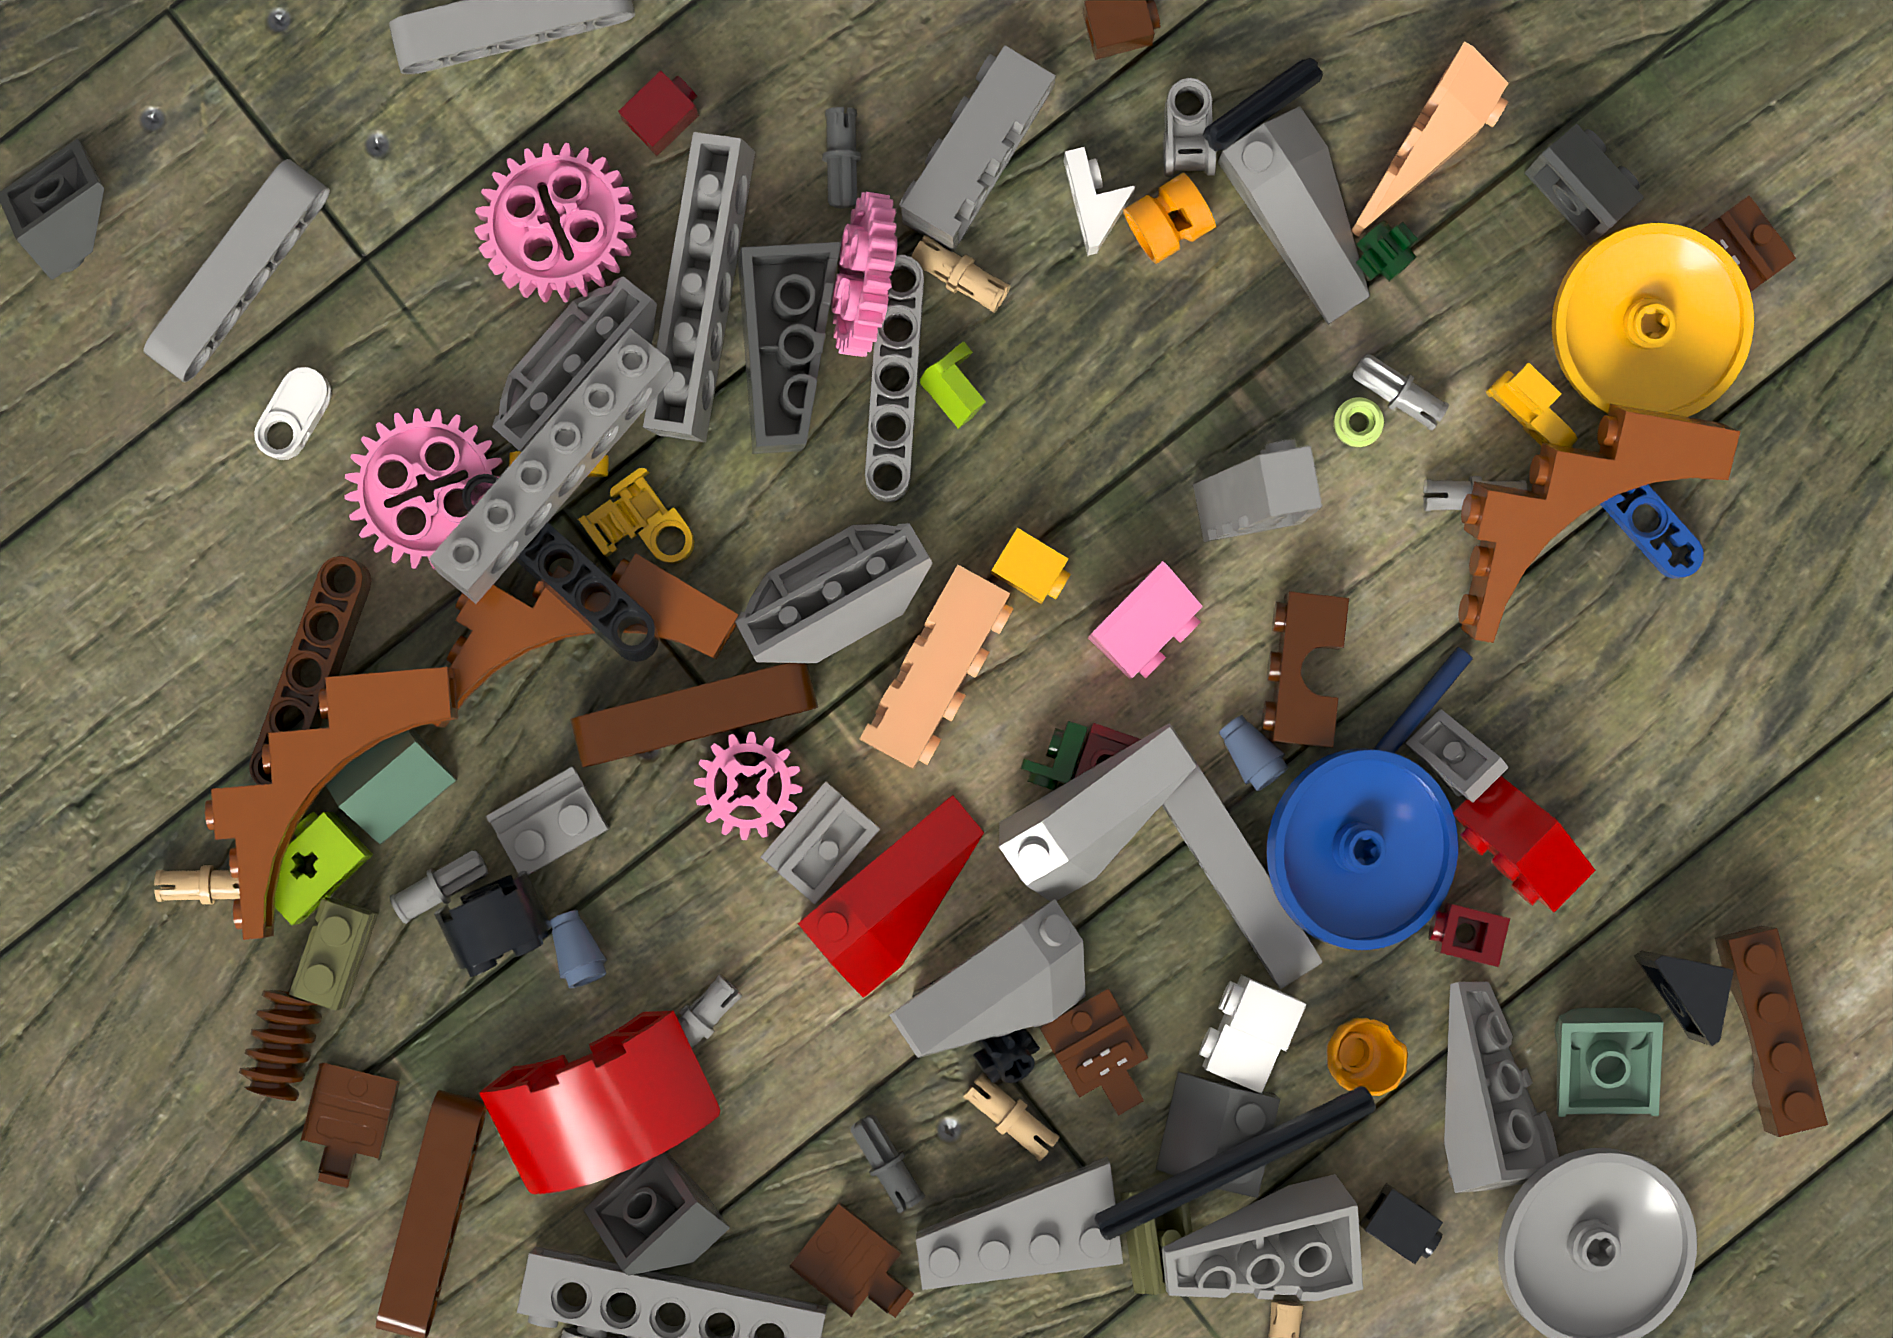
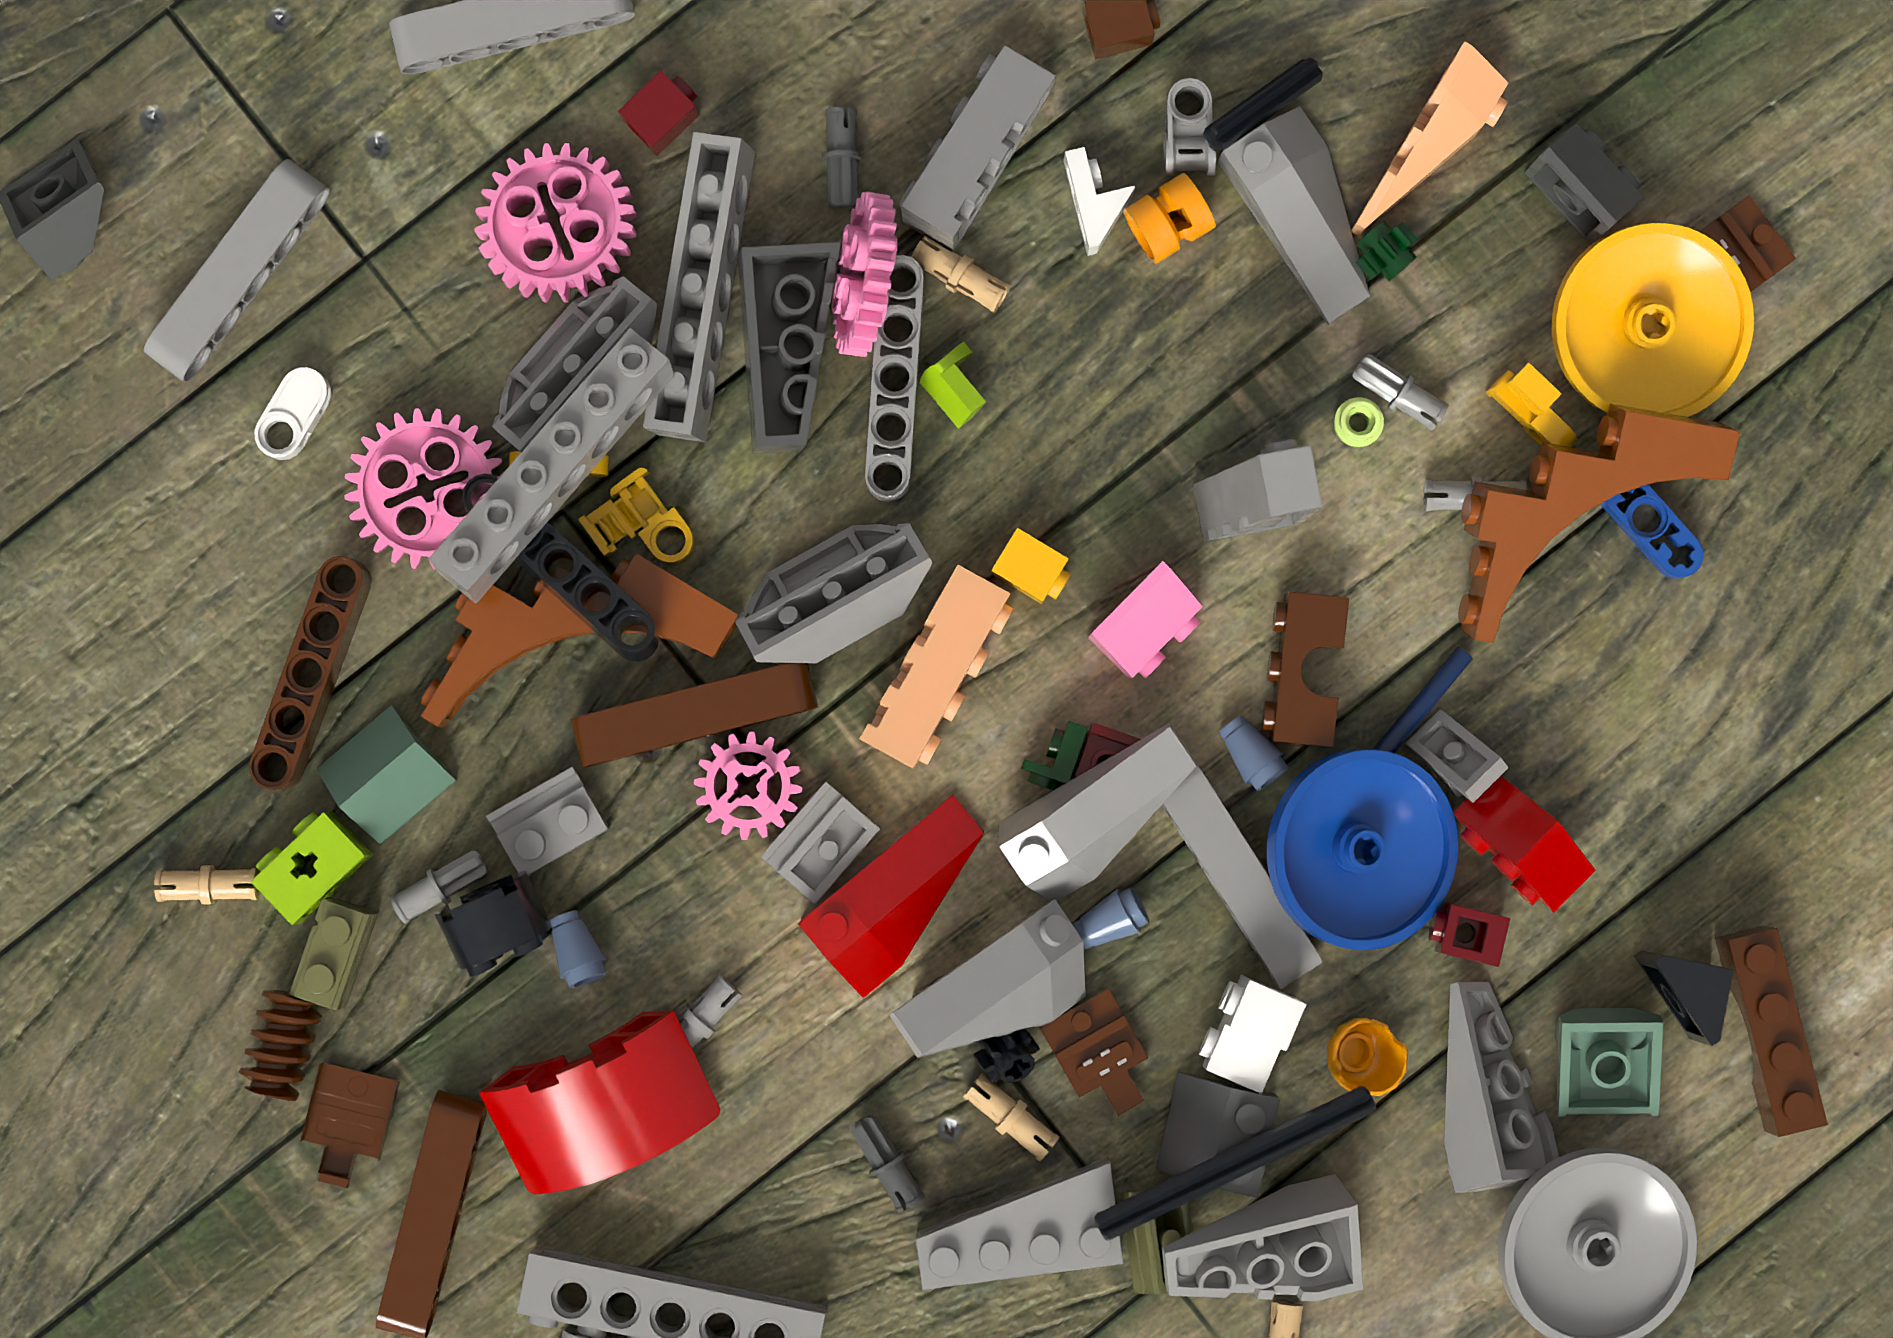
dark orange arch [205,667,459,940] -> none
dark grey slope [583,1151,730,1276] -> none
reddish brown piece [790,1202,914,1318] -> none
black brick [1359,1183,1443,1264] -> none
none -> sand blue cone [1072,887,1150,950]

